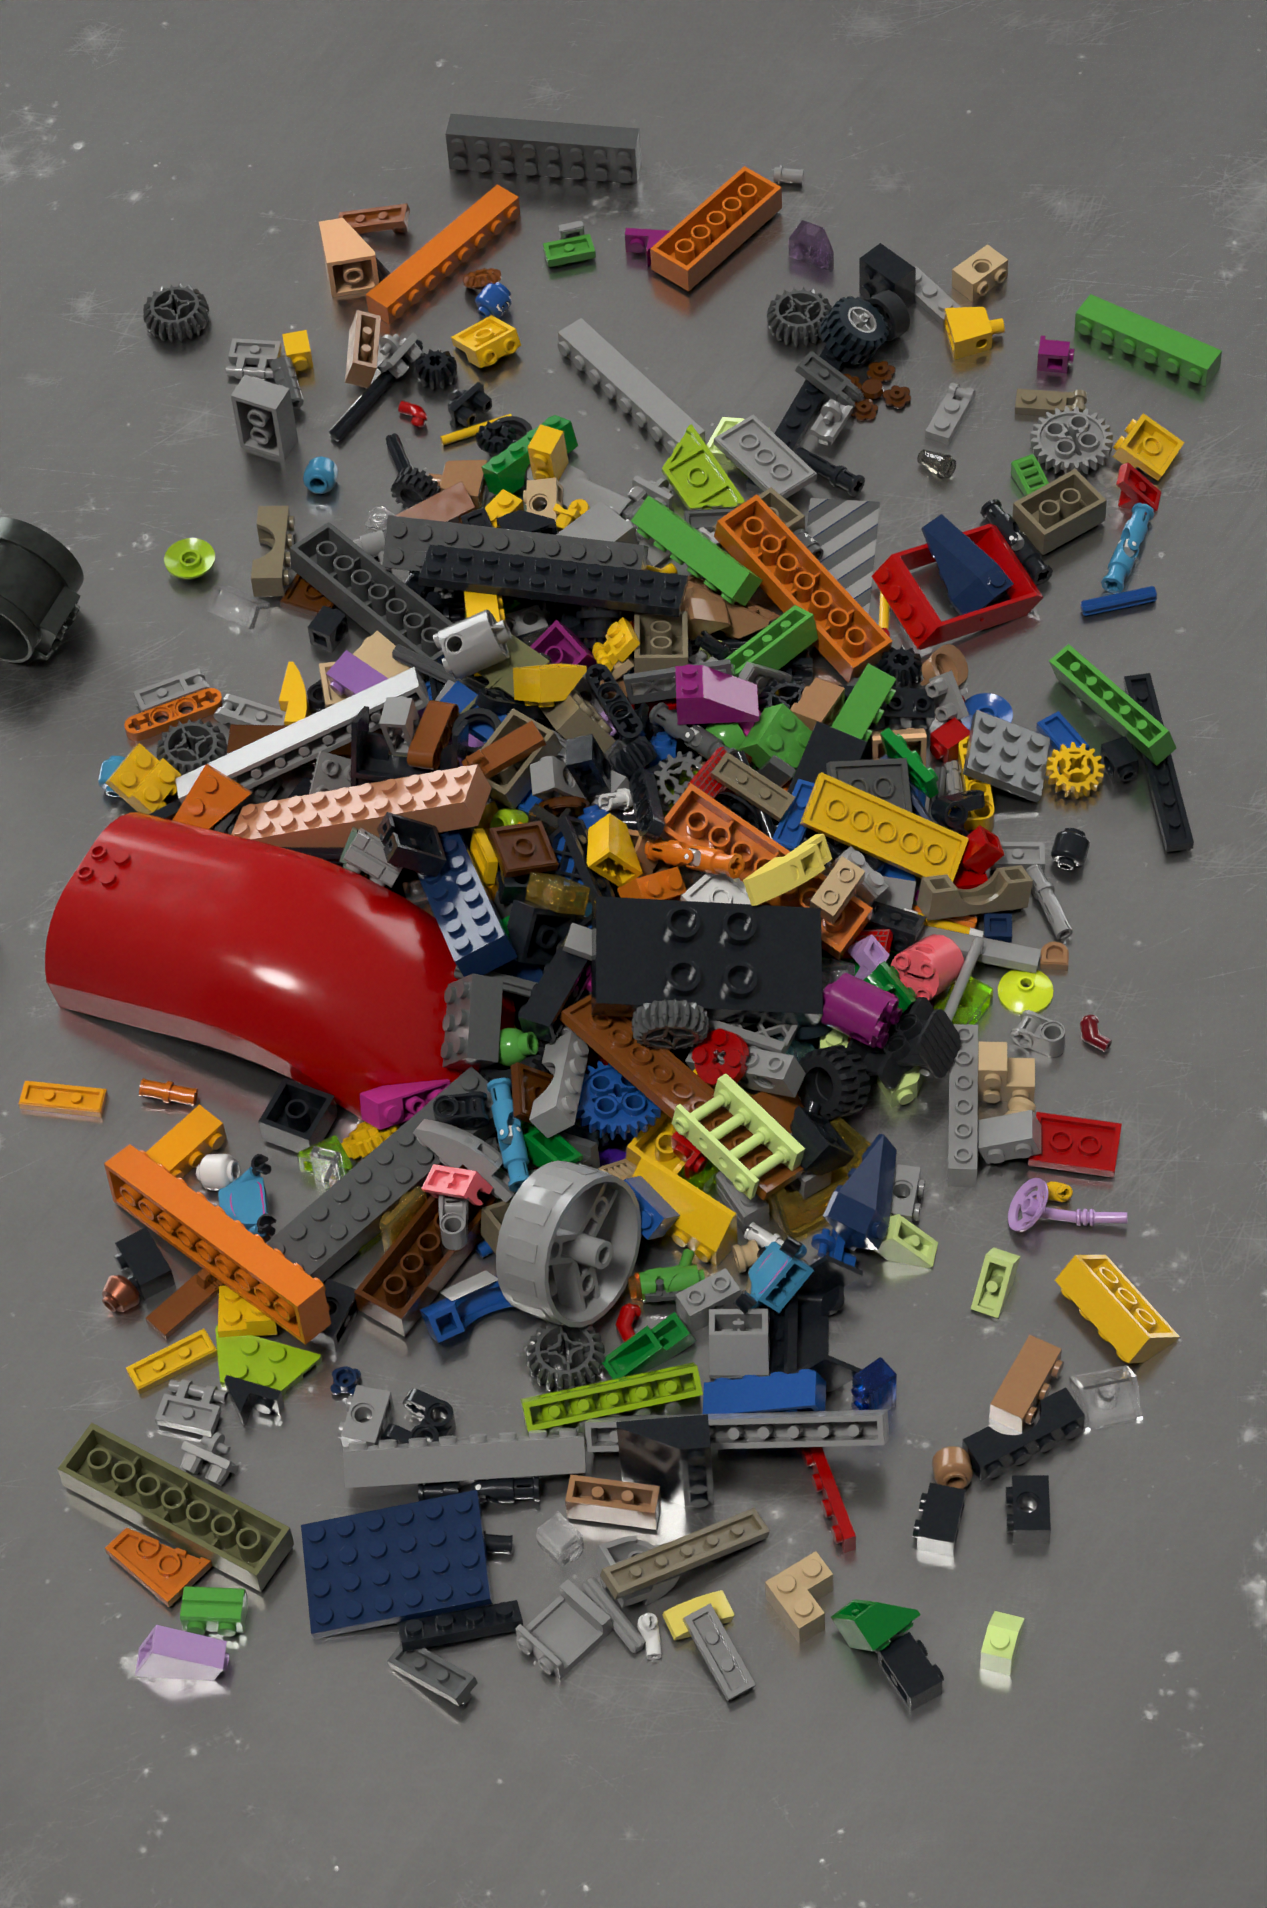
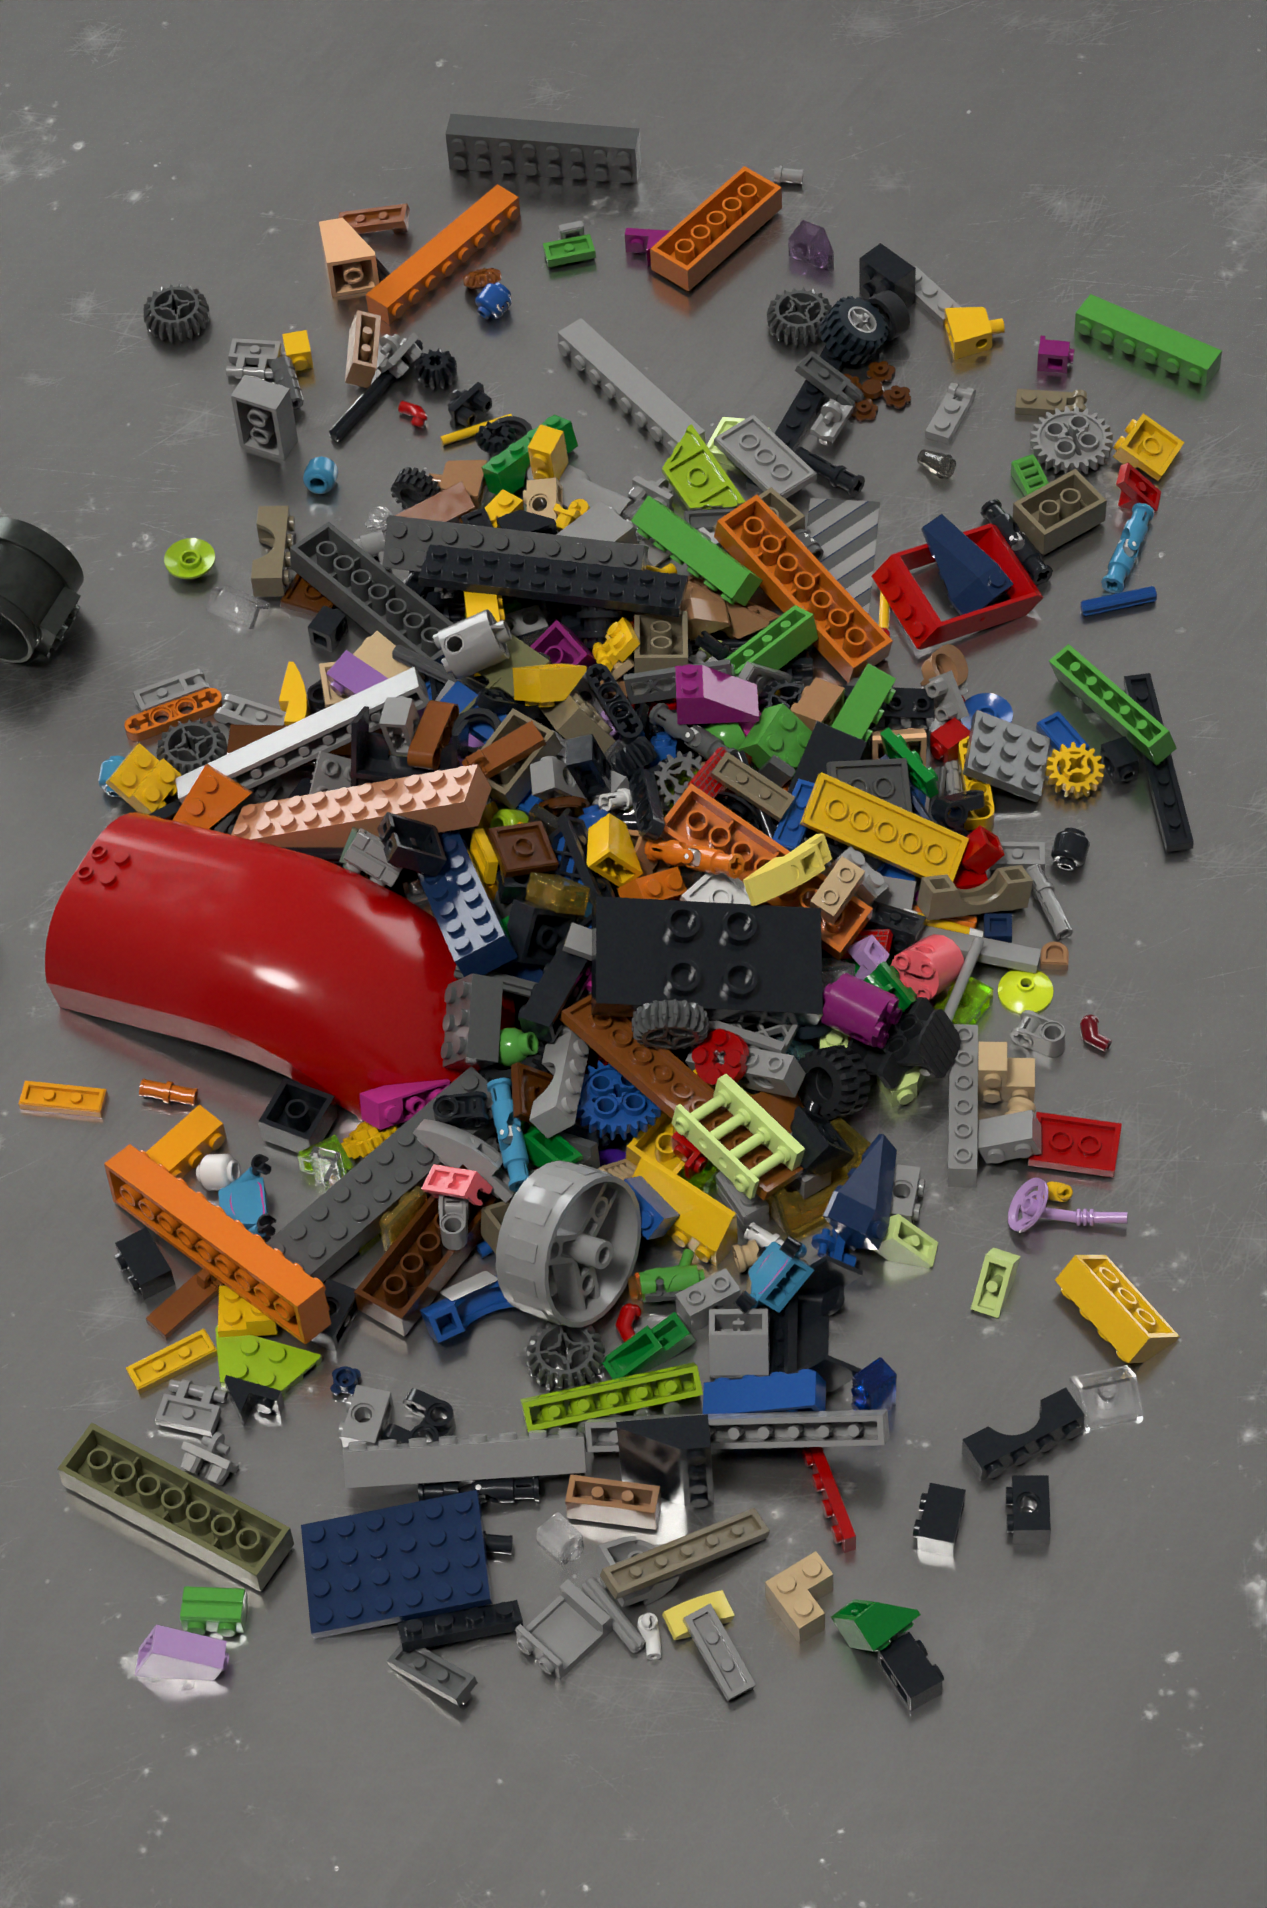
copper cone [102,1275,140,1312] -> none
orange wing [105,1527,212,1607] -> none
black axle [386,433,413,473] -> none
yellow plate [451,315,521,368] -> none
black gear [878,645,922,688] -> none
medium nougat head [932,1446,973,1489] -> none
tan brick [952,244,1008,302] -> none
yellowish green slope [980,1611,1025,1675] -> none
medium nougat brick [989,1334,1064,1433] -> none

